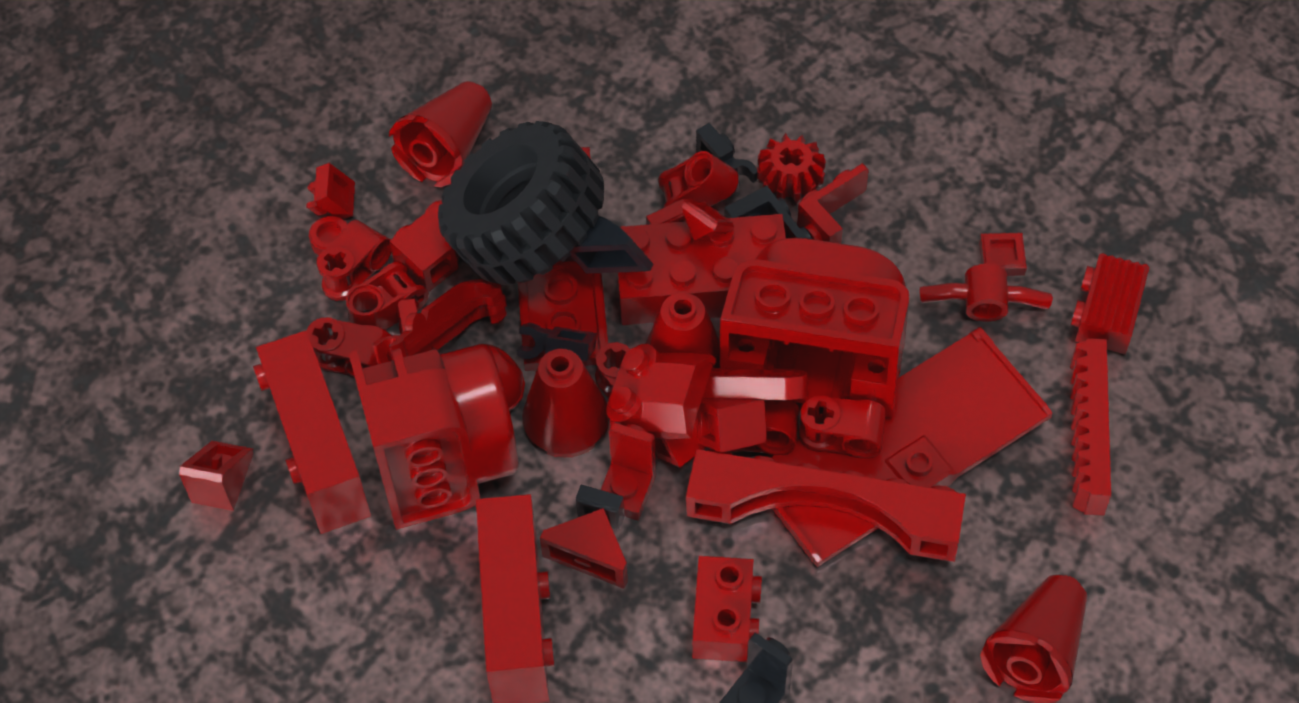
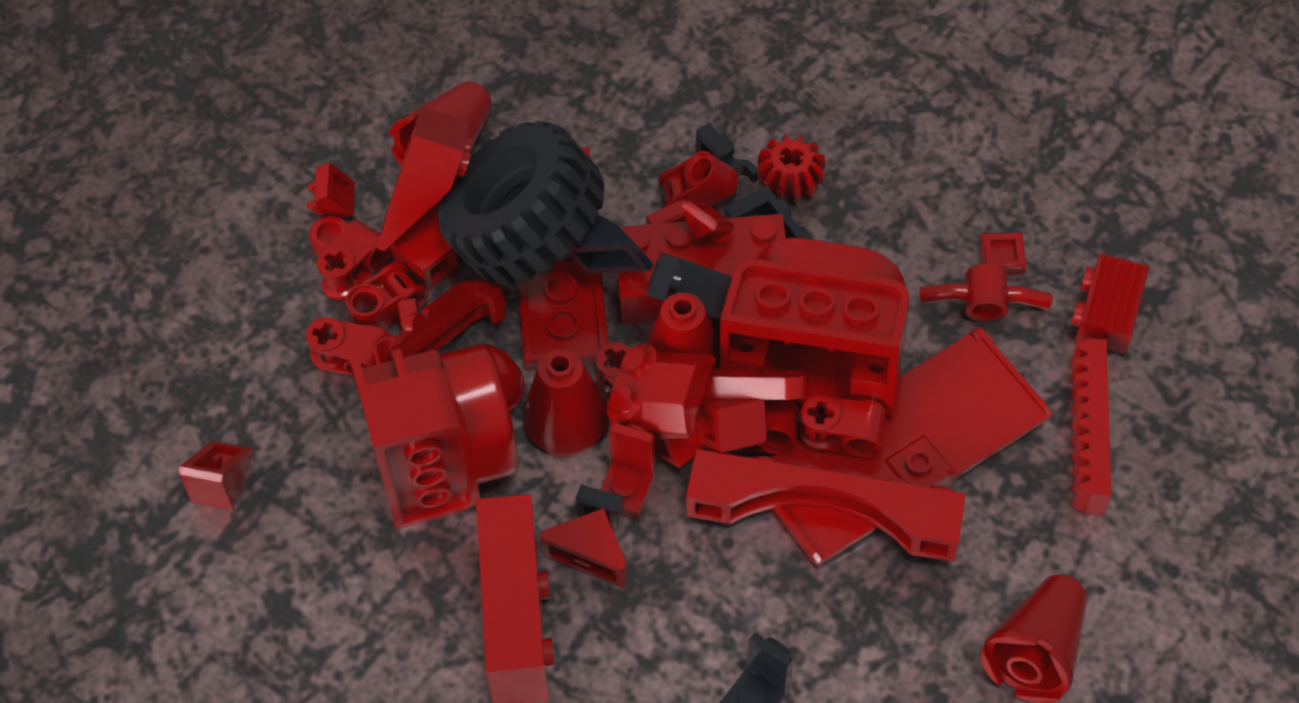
red brick [253,330,371,534] -> none
black plate [517,323,597,361] -> none
red brick [692,556,762,662] -> none
red bracket [797,163,869,243] -> none
none -> red slope [376,106,474,251]
none -> black bracket [646,251,732,318]

